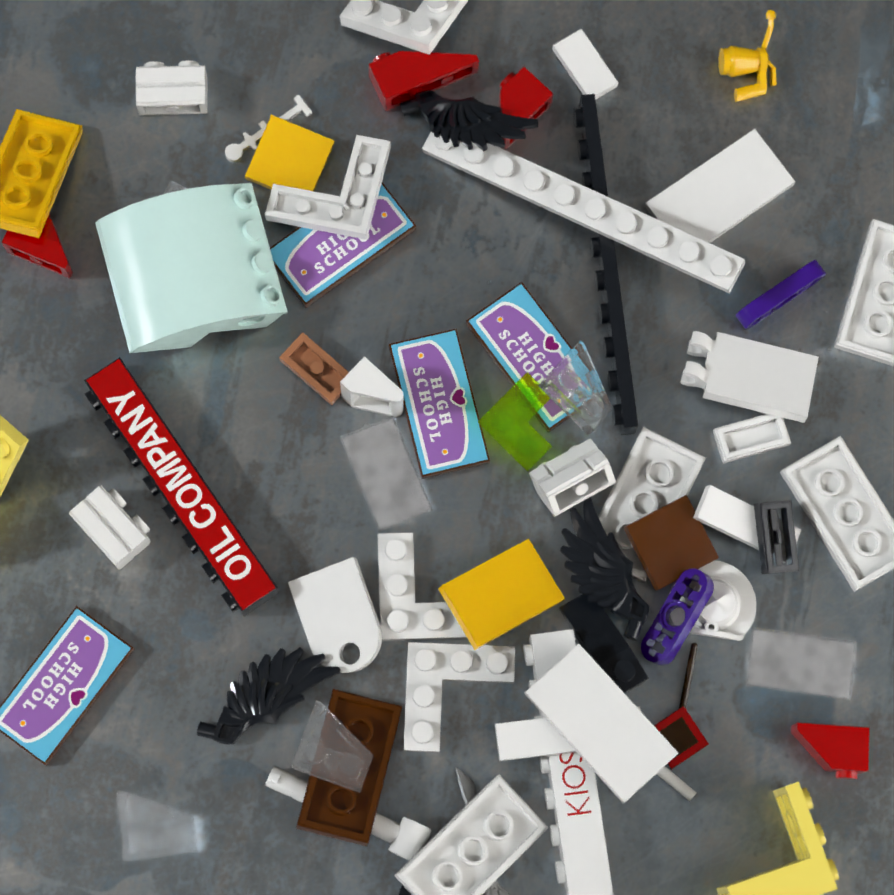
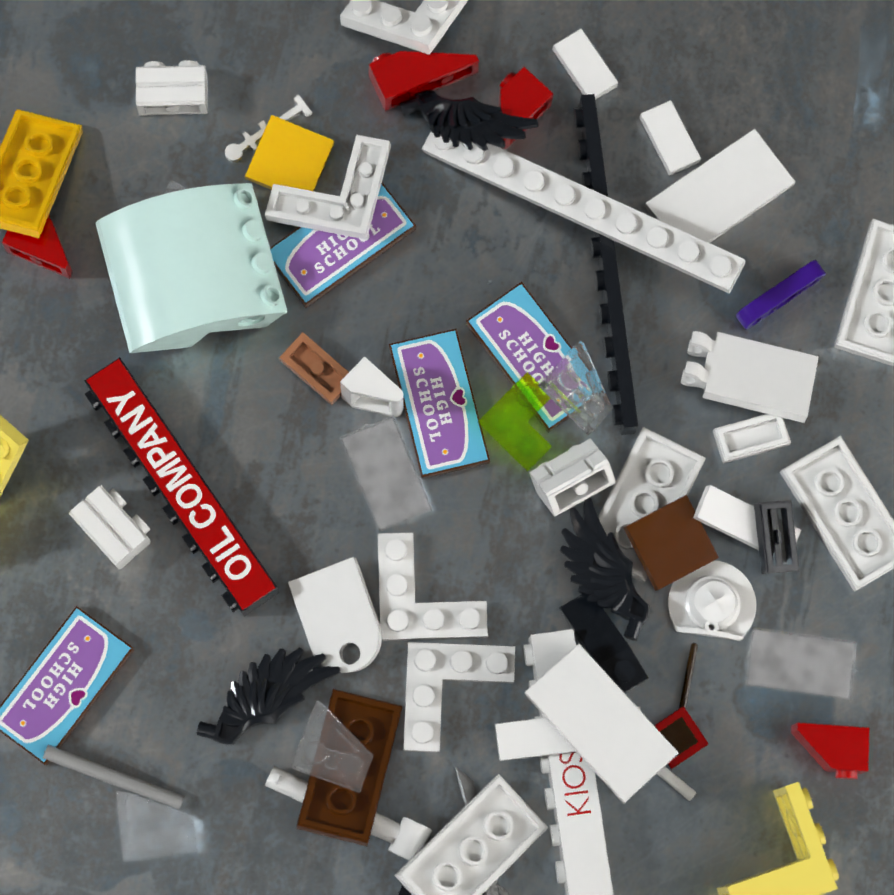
yellow tile [438,538,565,650] -> none
dark purple beam [641,569,714,665] -> none
yellow piece [718,10,776,102] -> none
none -> light grey bar [43,745,185,810]
none -> white tile [639,100,701,176]

